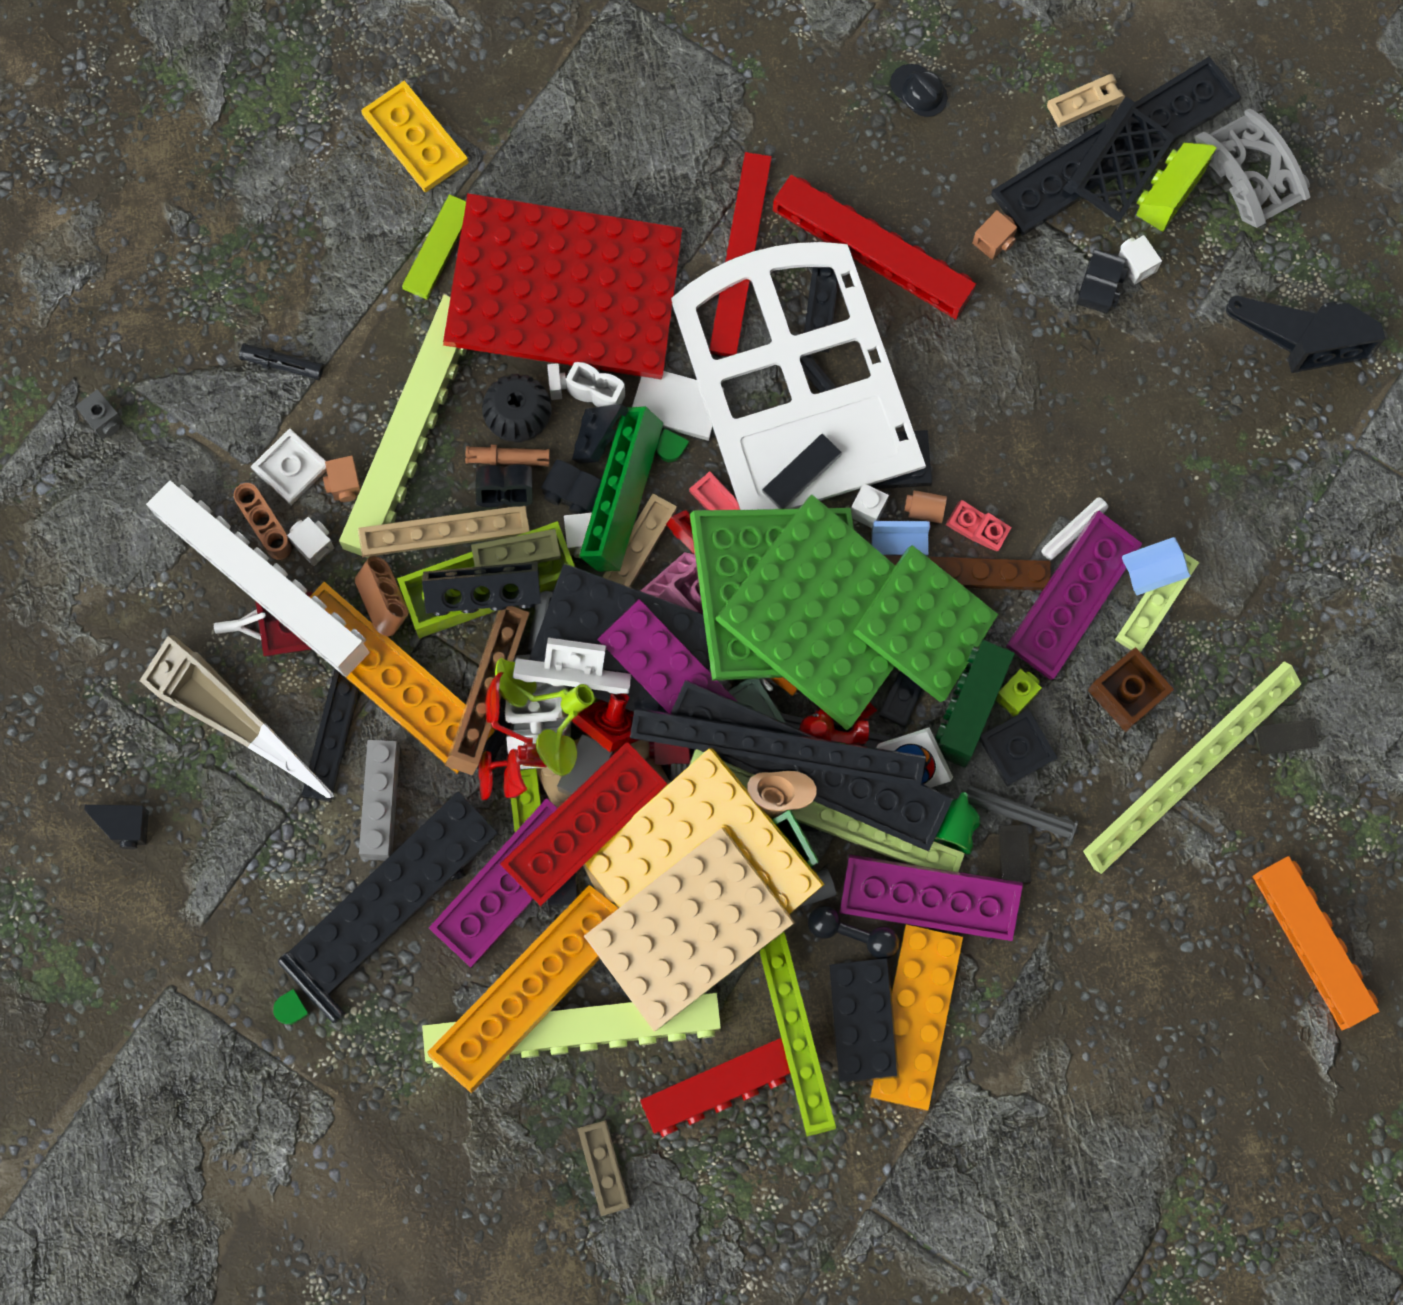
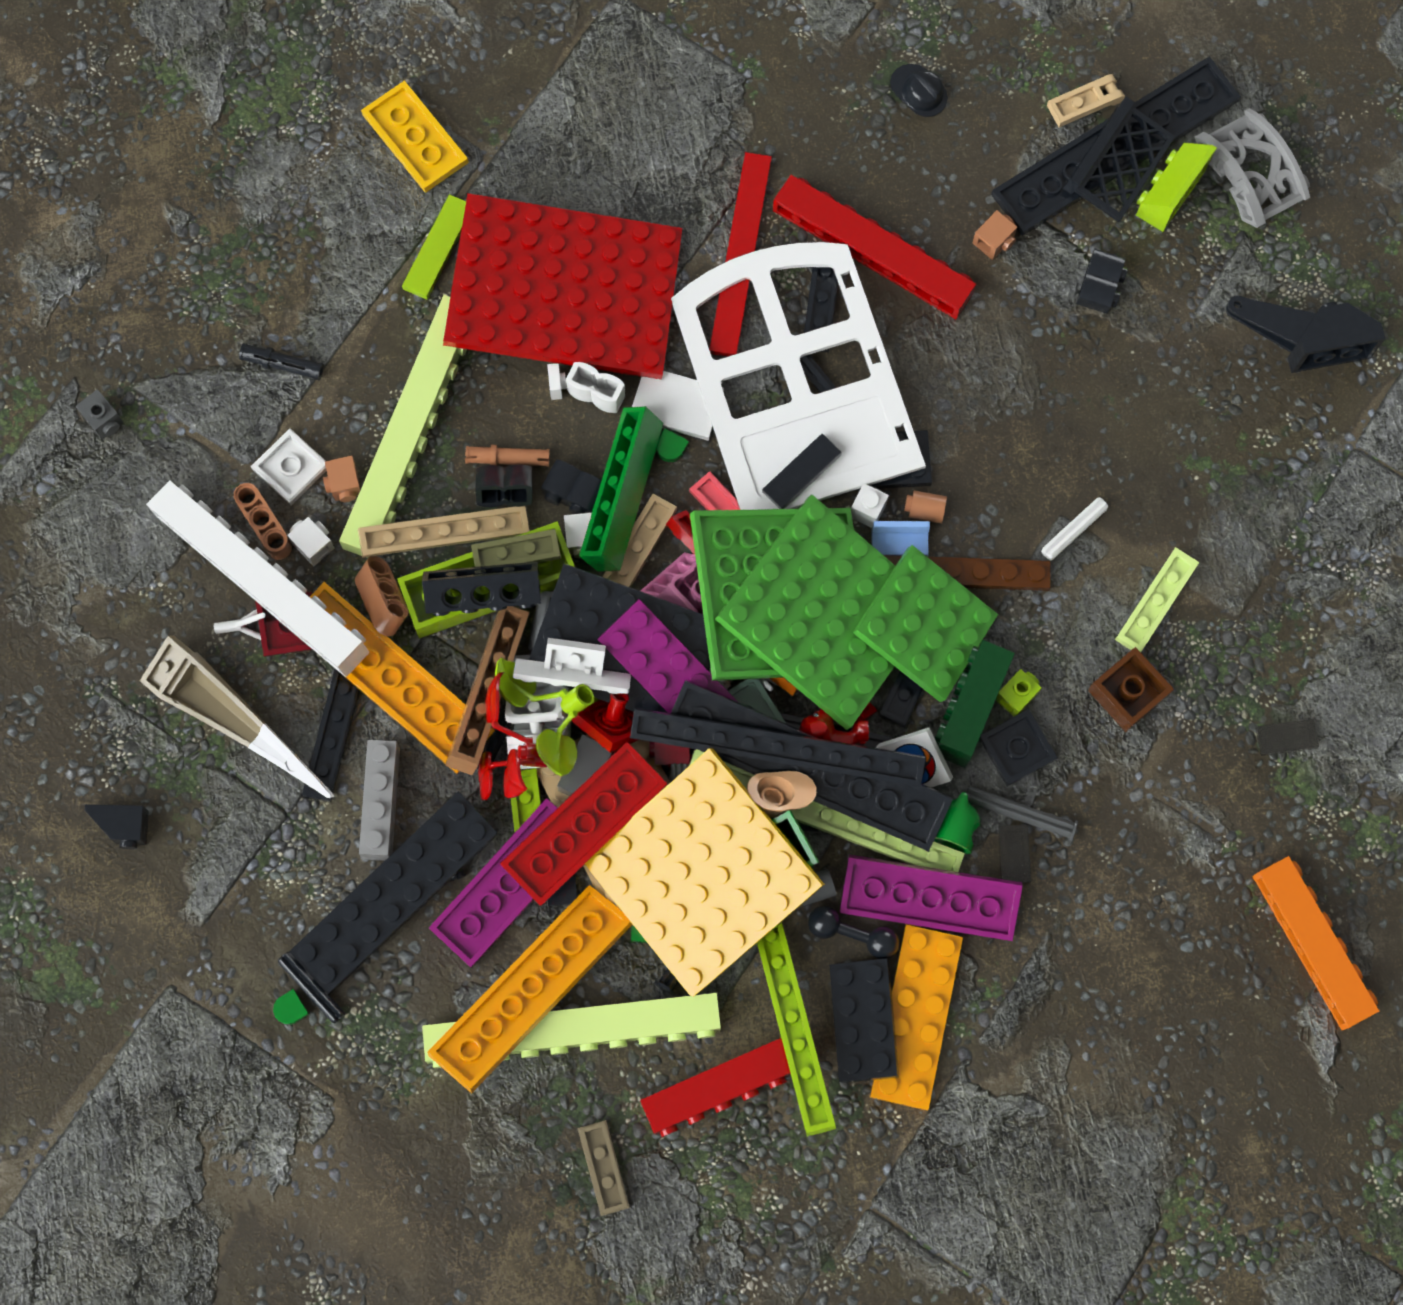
black wheel [482,374,552,443] -> none
black wing [572,404,629,464] -> none
tan plate [584,828,795,1031] -> none
coral slope [945,500,1012,551] -> none
magenta plate [1006,511,1142,680] -> none
yellowish green plate [1083,662,1301,874] -> none
white brick [1118,235,1162,285] -> none
light blue panel [1122,537,1191,595] -> none

